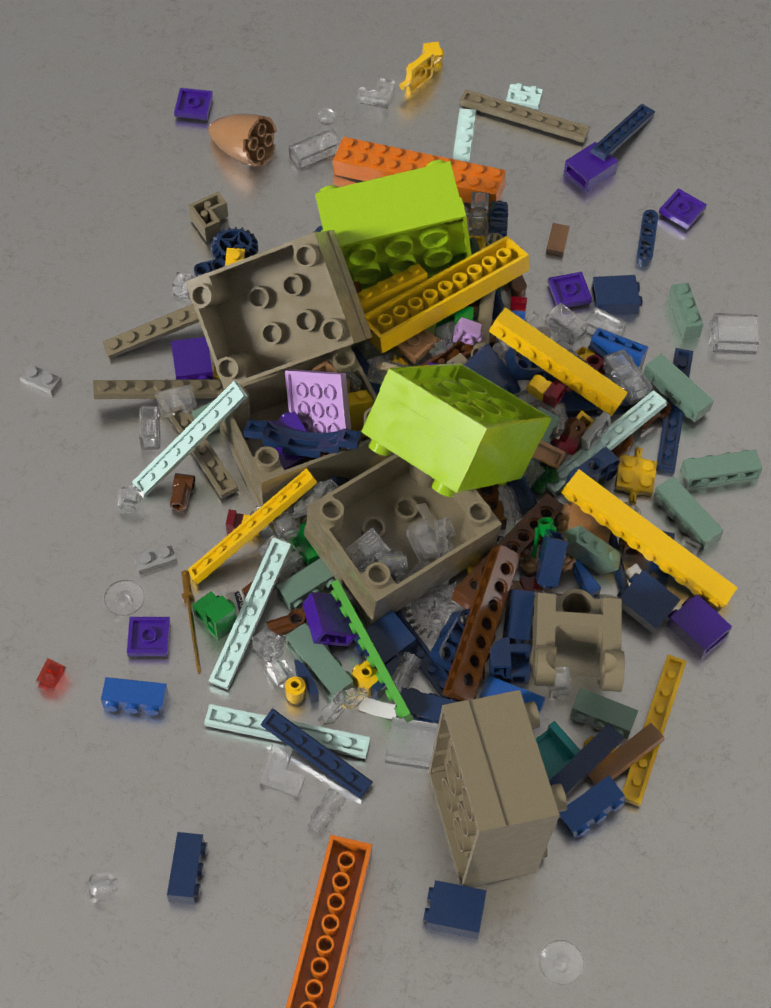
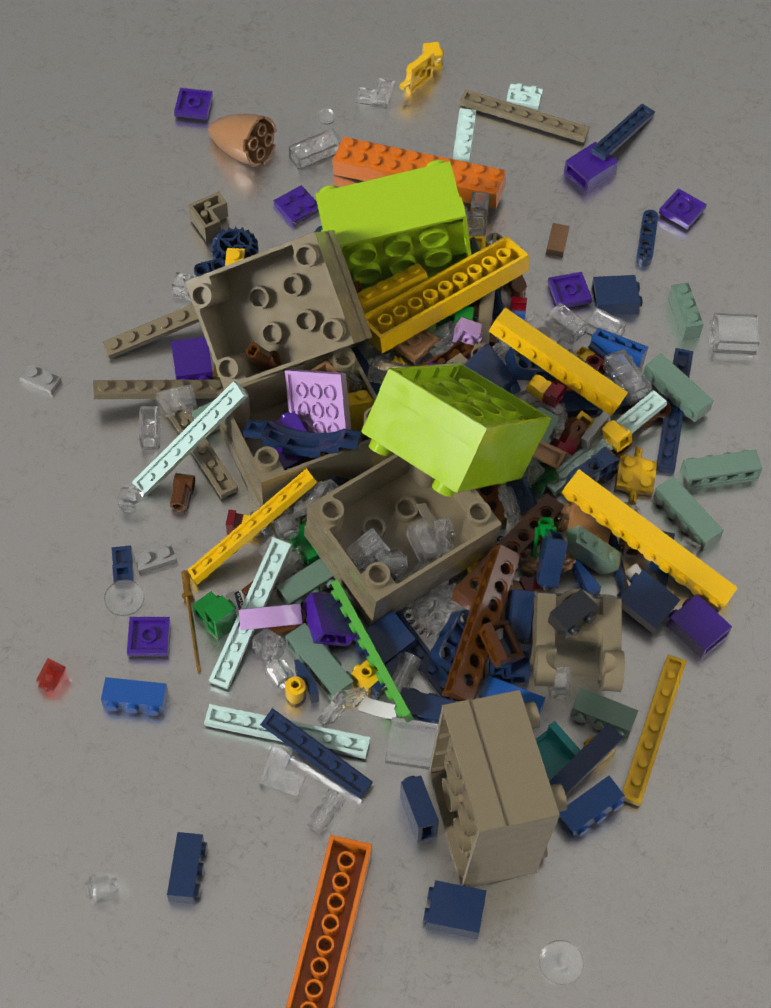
dark blue gear [488,200,508,244] -> none
medium nougat tile [587,723,665,785] -> none
none -> dark blue slope [111,545,134,585]
none -> lavender slope [239,604,302,630]
none -> reddish brown piece [246,342,281,372]
none -> dark purple plate [273,185,319,226]
none -> dark blue brick [400,775,439,843]
none -> reddish brown tile [479,620,525,668]
none -> black brick [548,589,599,639]
none -> yellow brick [602,420,632,453]

